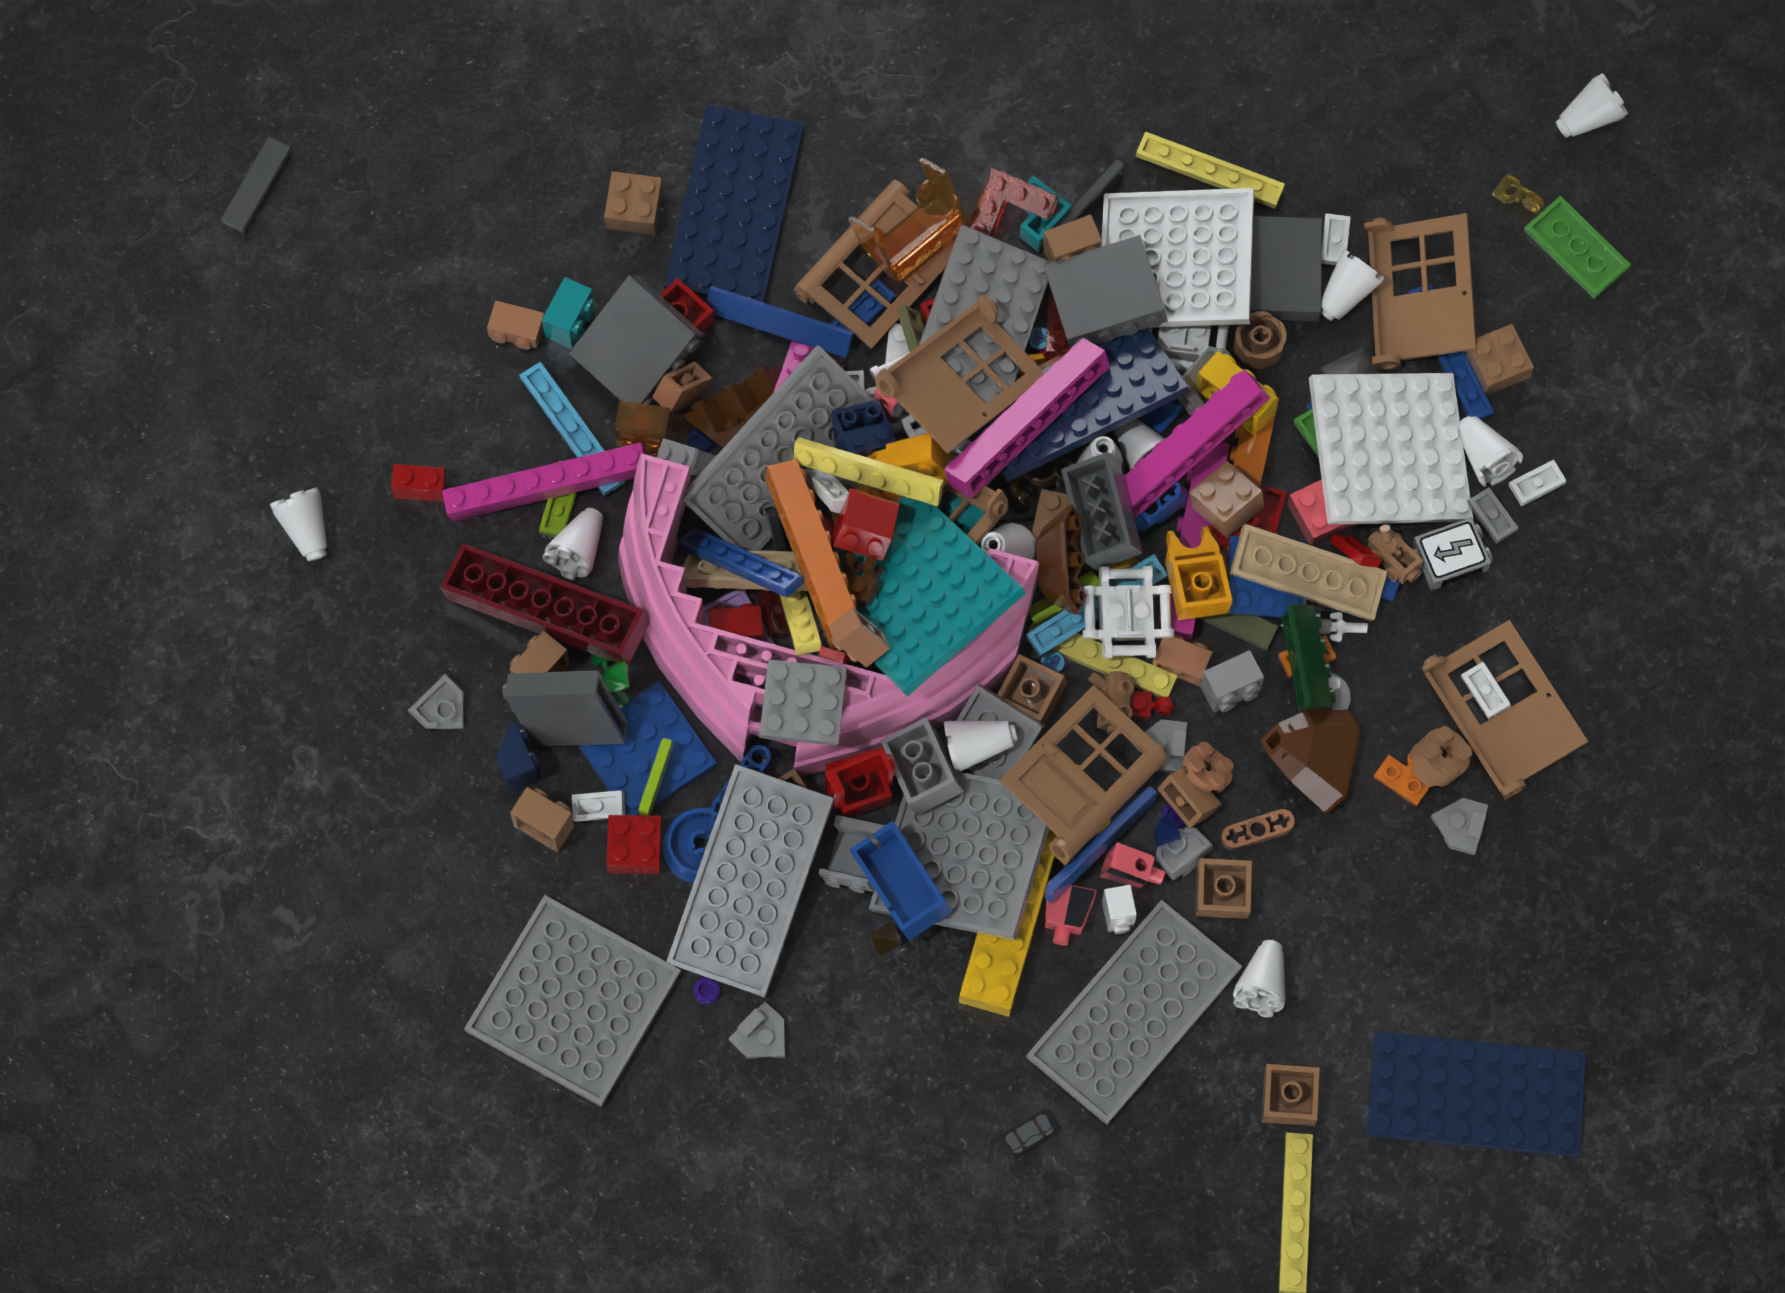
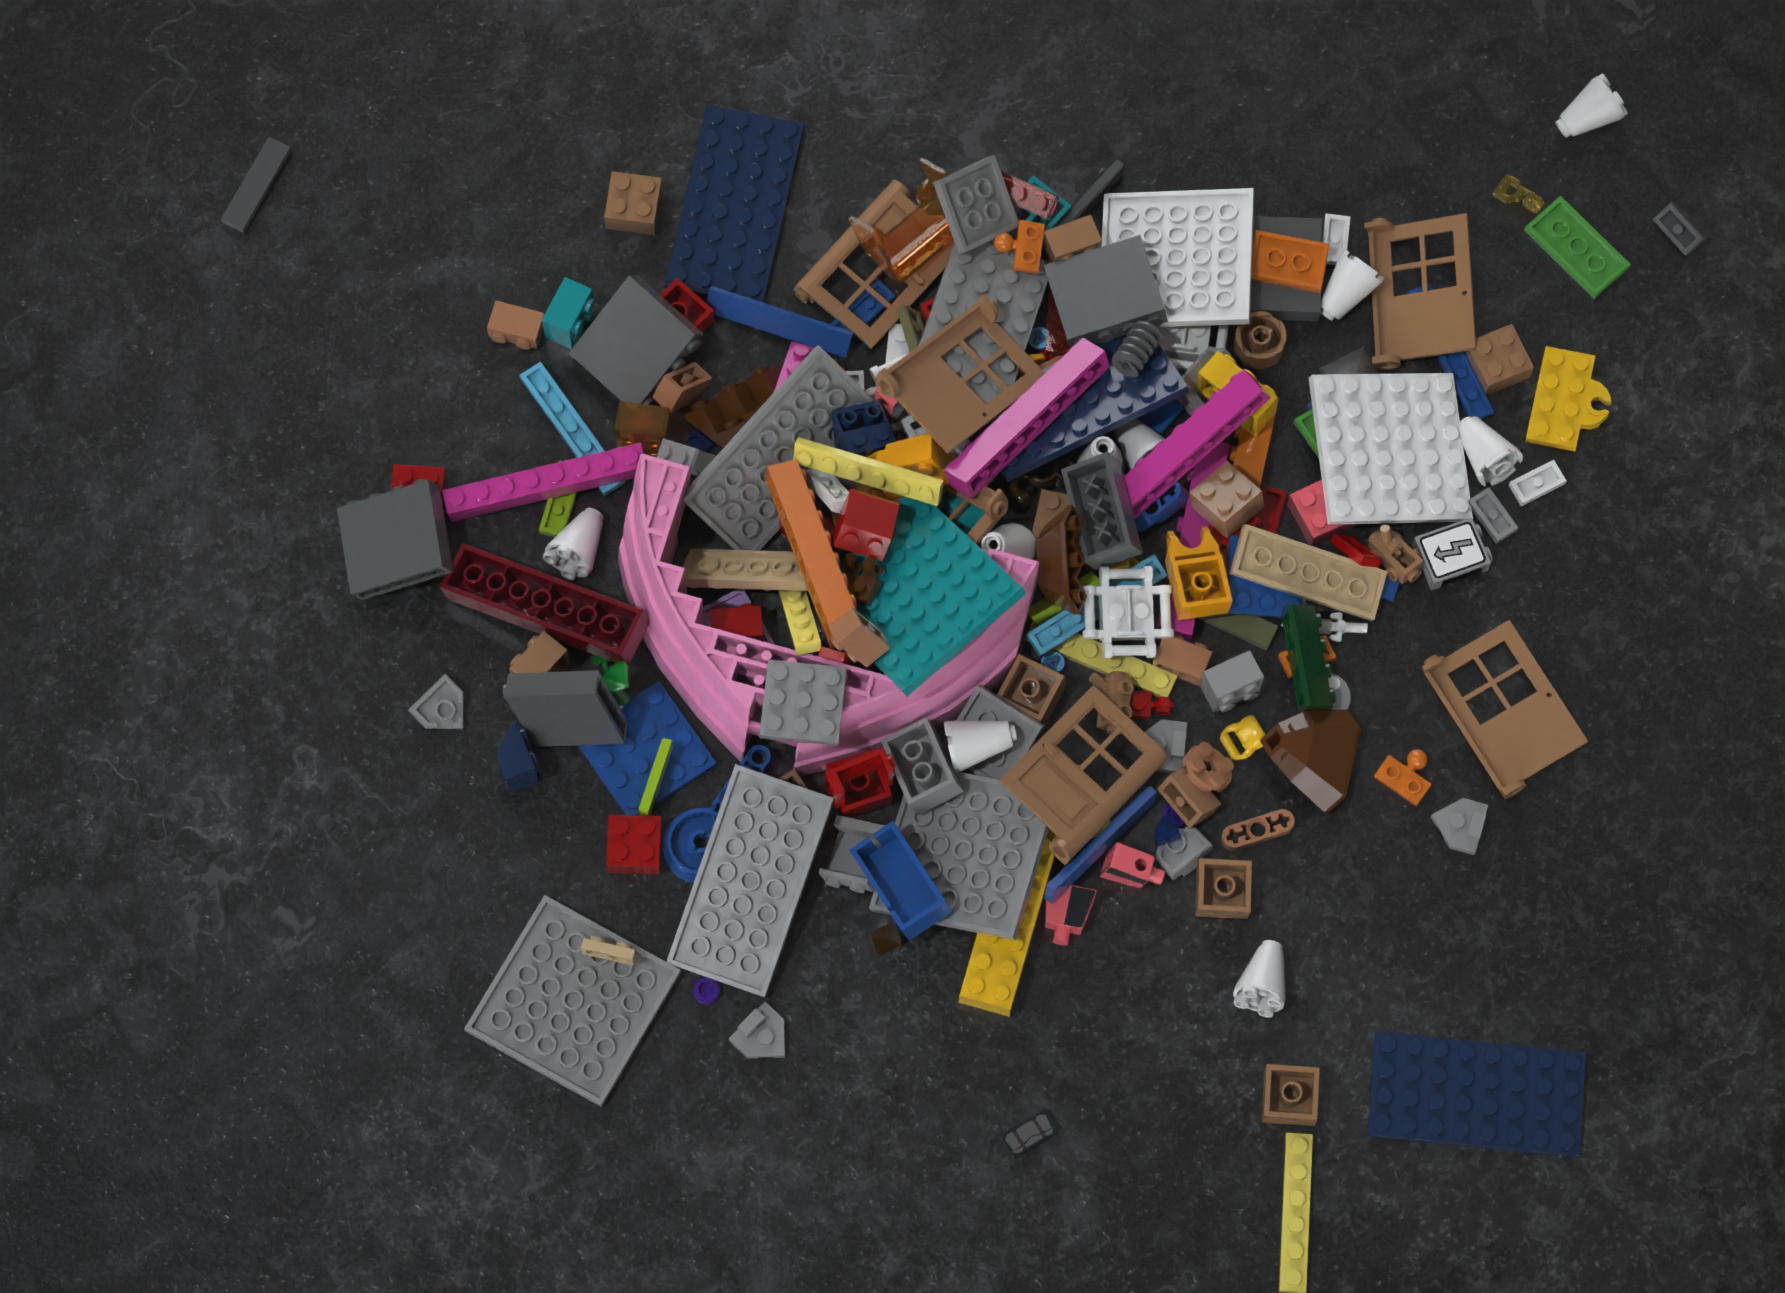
white cone [270,487,327,562] -> none
medium nougat brick [510,787,574,852] -> none
white plate [572,790,625,822] -> none
blue tile [677,527,805,598] -> none
clear red plate [755,589,791,638] -> none
black tile [764,506,787,551] -> none
light grey plate [1026,900,1242,1125] -> none
white brick [1102,885,1137,934] -> none
light yellow plate [1136,132,1285,209] -> none
medium nougat brick [1410,726,1472,787] -> none
white plate [1461,662,1511,720] -> none
none -> dark grey brick [337,479,453,600]
none -> tan plate [581,936,636,966]
none -> light grey plate [933,155,1019,254]
none -> orange plate [994,220,1045,275]
none -> dark grey piece [1112,321,1163,377]
none -> yellow piece [1220,715,1266,761]
none -> orange tile [1251,230,1330,293]
none -> yellow plate [1525,346,1611,452]
none -> dark grey slope [1653,202,1707,256]

